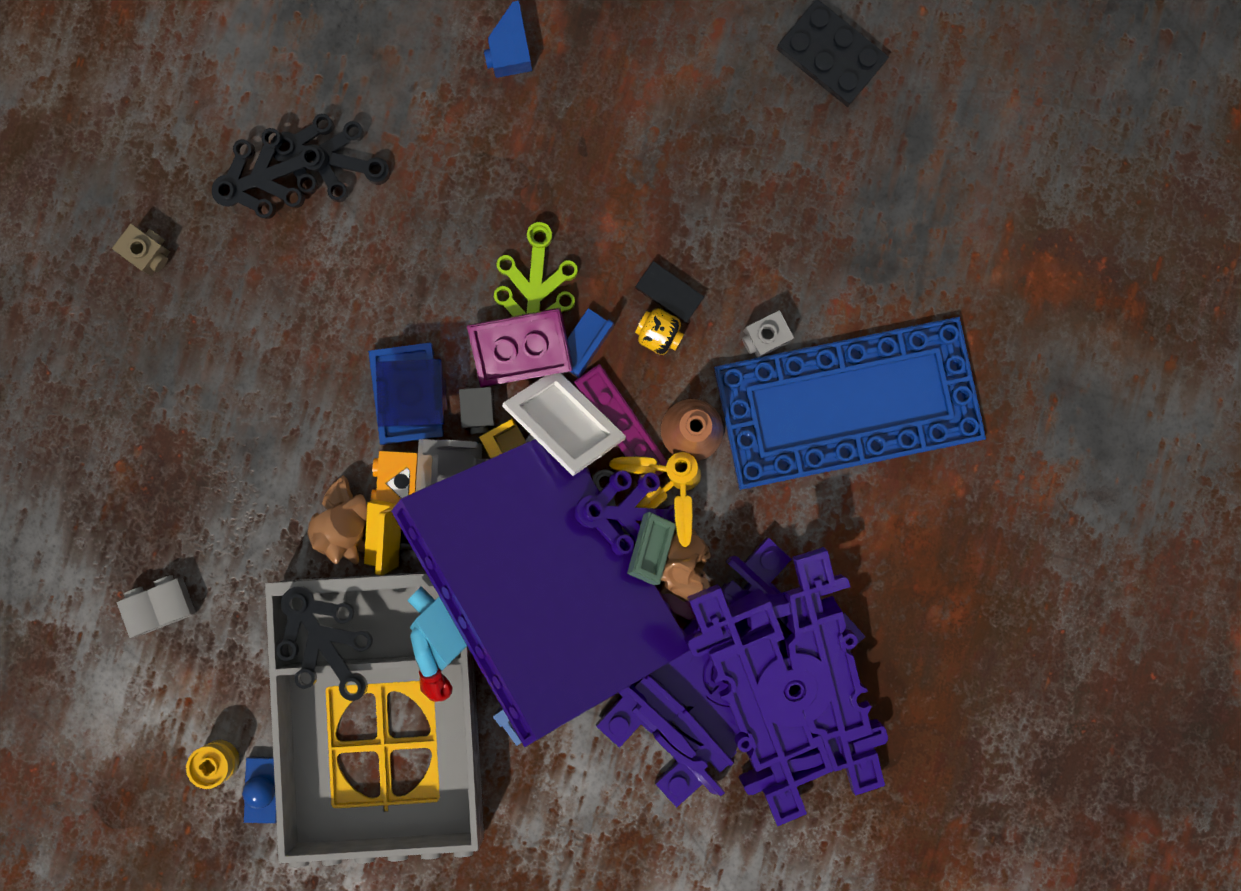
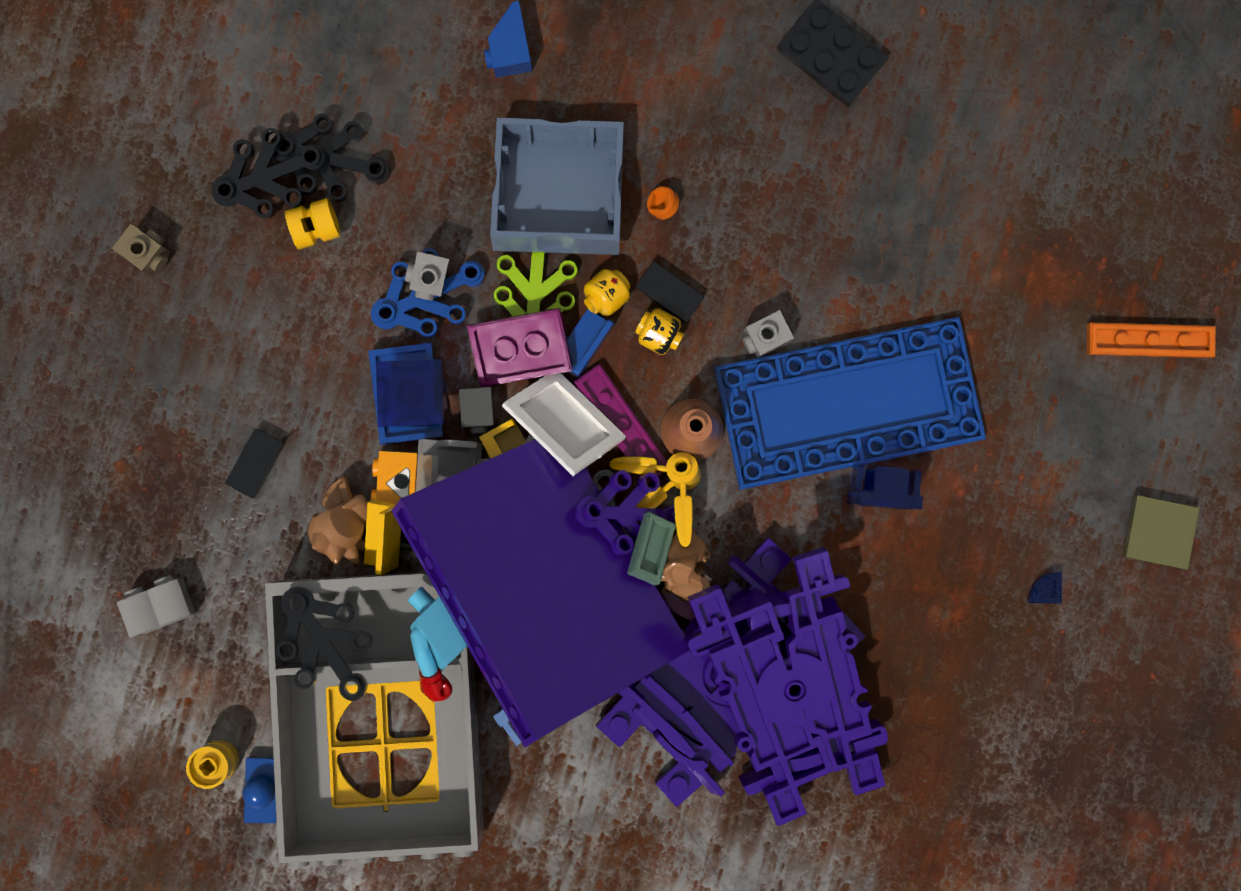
none -> black tile [224,428,285,499]
none -> yellow wheel [285,198,341,250]
none -> blue plant [371,248,485,338]
none -> light grey brick [405,251,449,301]
none -> sand blue tile [490,118,624,255]
none -> yellow head [584,269,630,316]
none -> orange tile [647,186,679,220]
none -> clear blue panel [847,465,923,510]
none -> clear blue tile [1027,572,1062,604]
none -> orange tile [1087,323,1216,358]
none -> olive tile [1122,495,1200,570]

